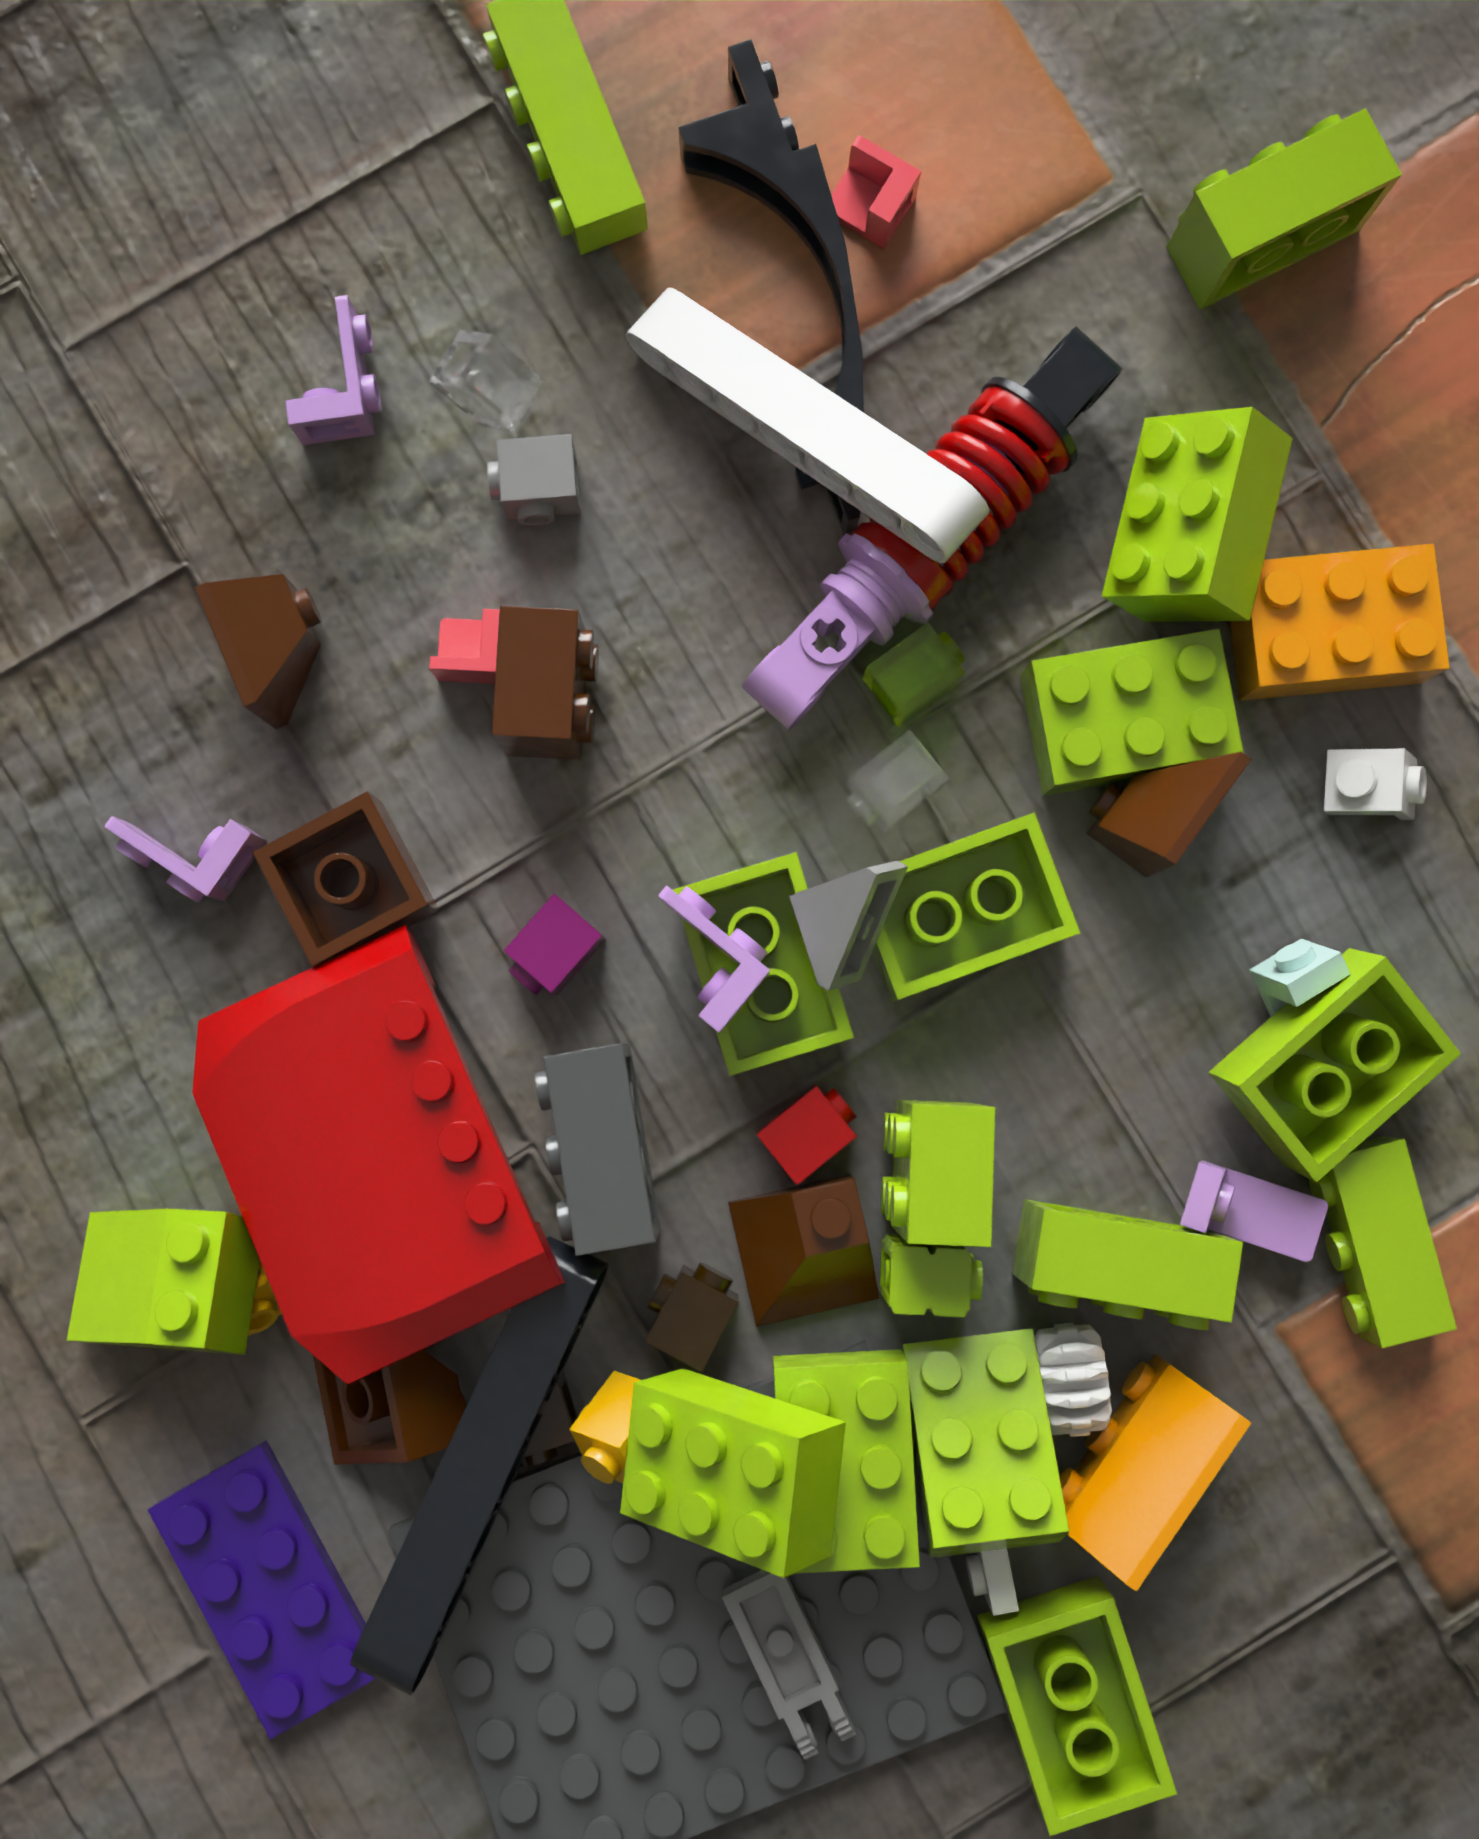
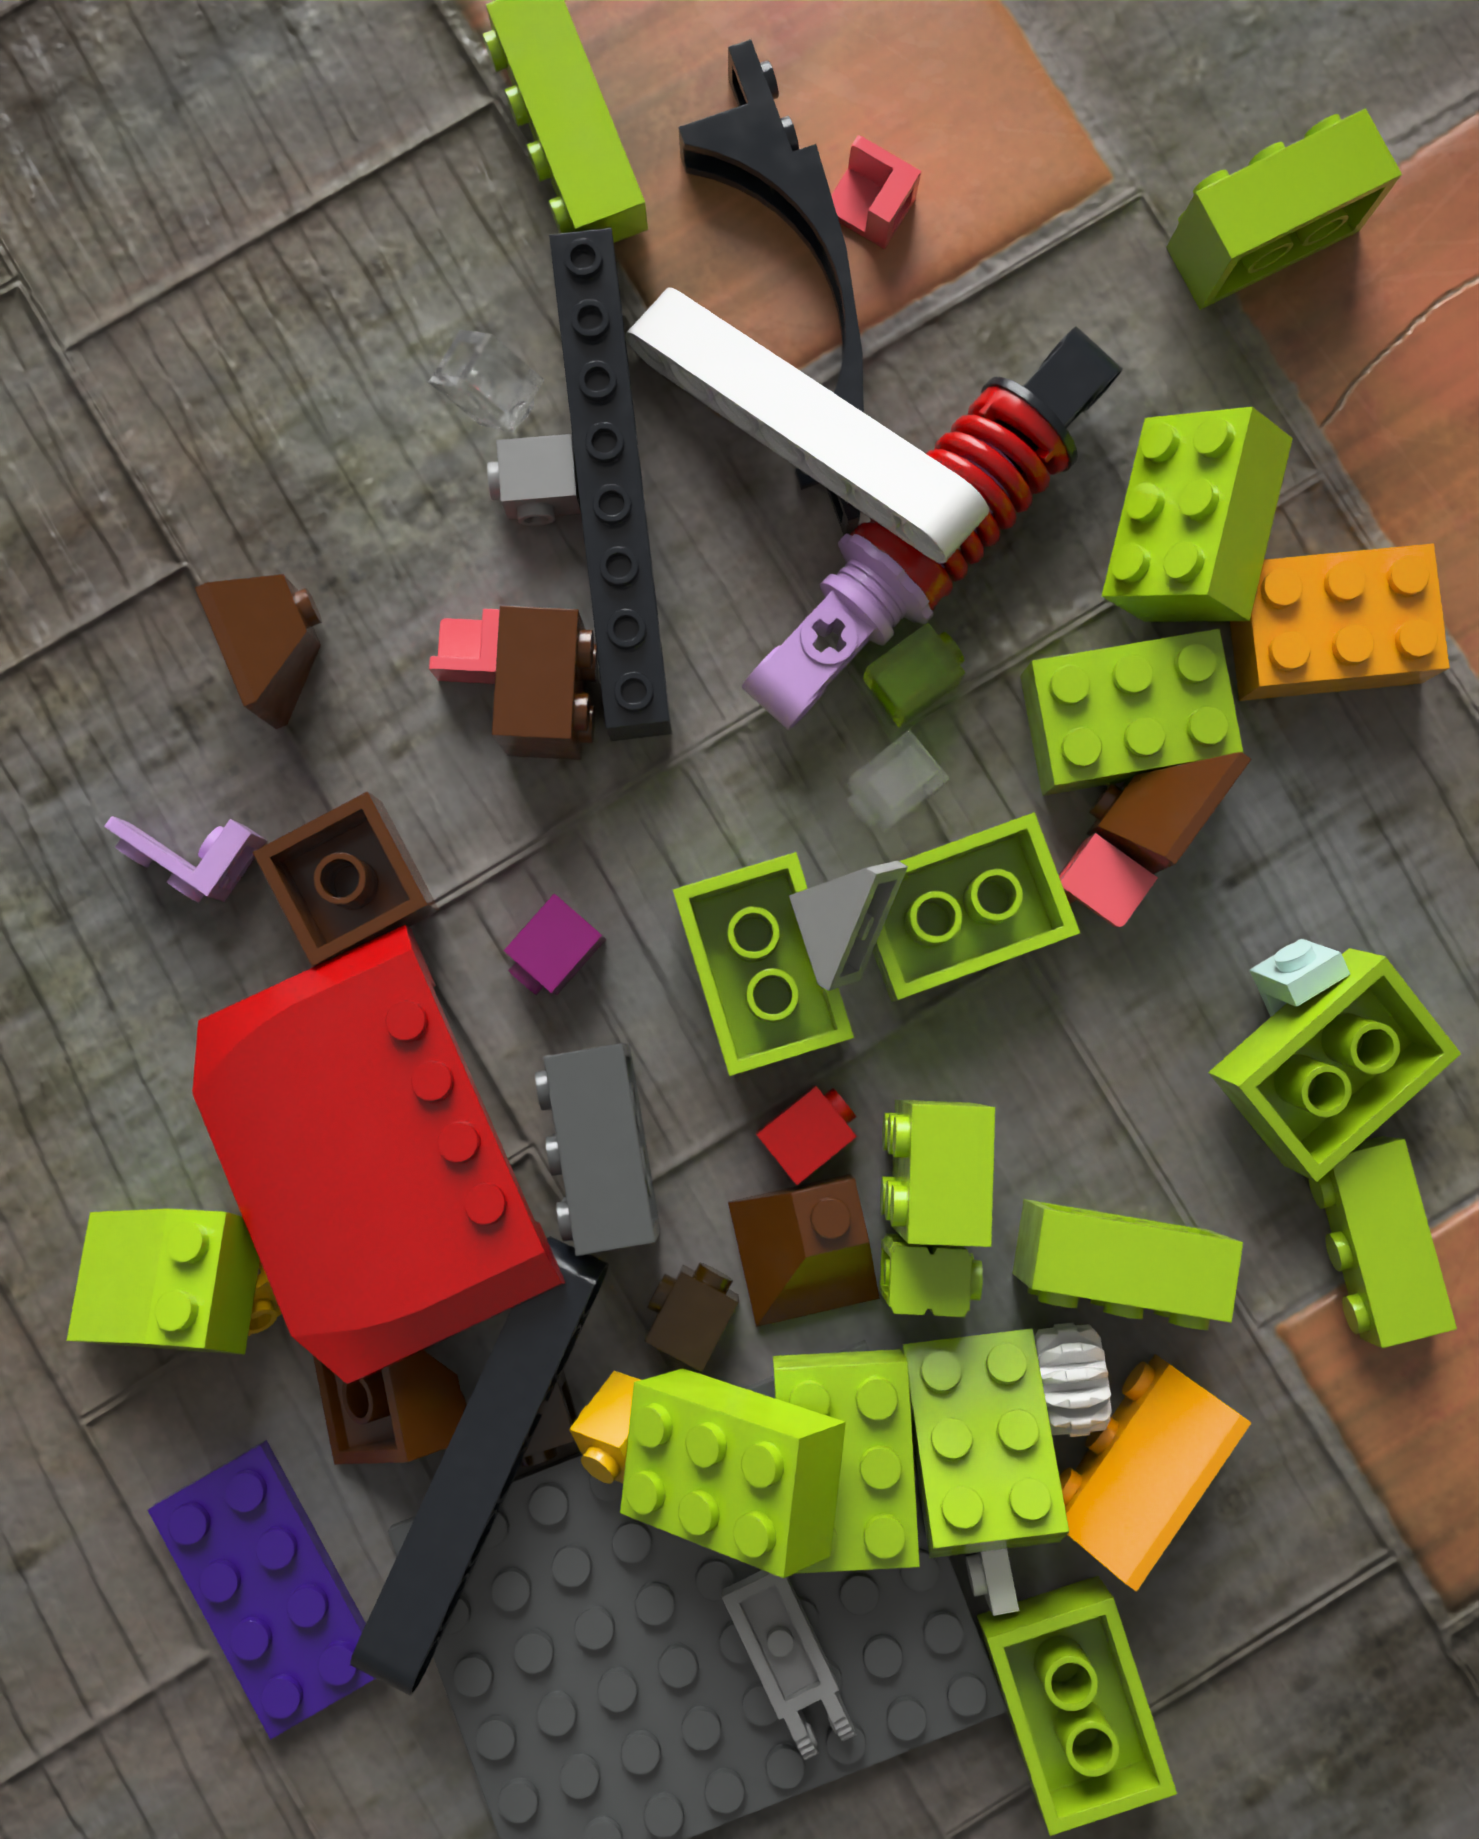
lavender bracket [285,295,382,445] -> none
lavender bracket [658,886,770,1034] -> none
lavender bracket [1180,1161,1328,1262] -> none
white bracket [1324,748,1427,820] -> none
none -> black brick [549,228,672,741]
none -> coral panel [1059,833,1158,928]

